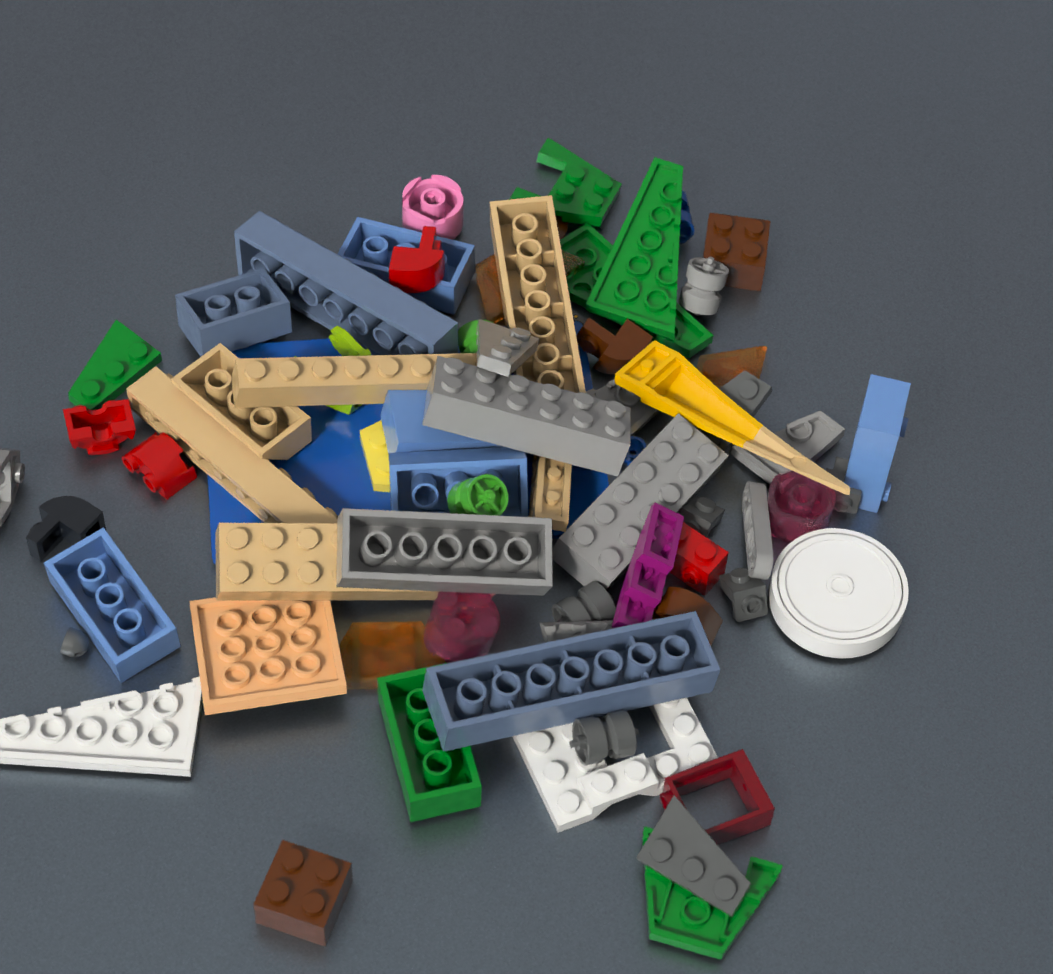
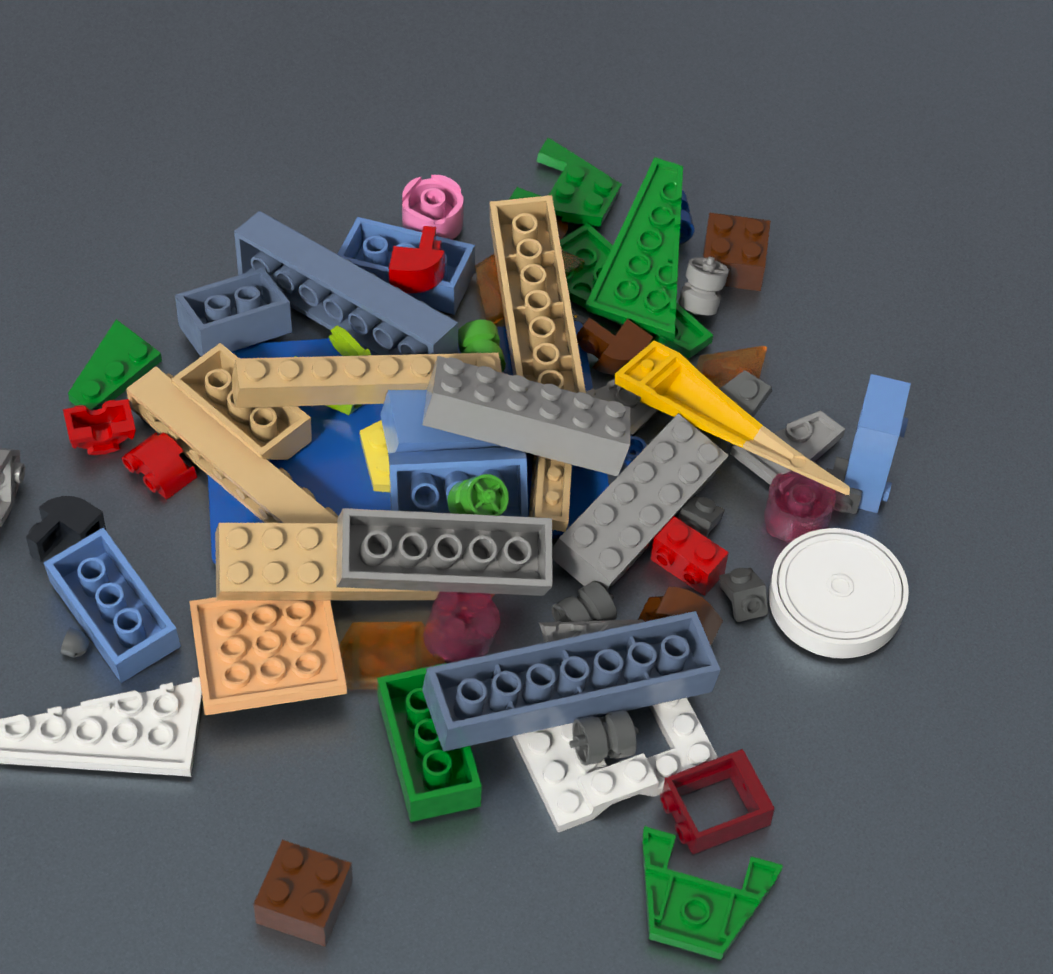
light grey wing [476,319,540,377] -> none
magenta slope [612,502,684,628] -> none
dark grey wing [636,795,751,918] -> none
light grey beam [742,481,773,580] -> none

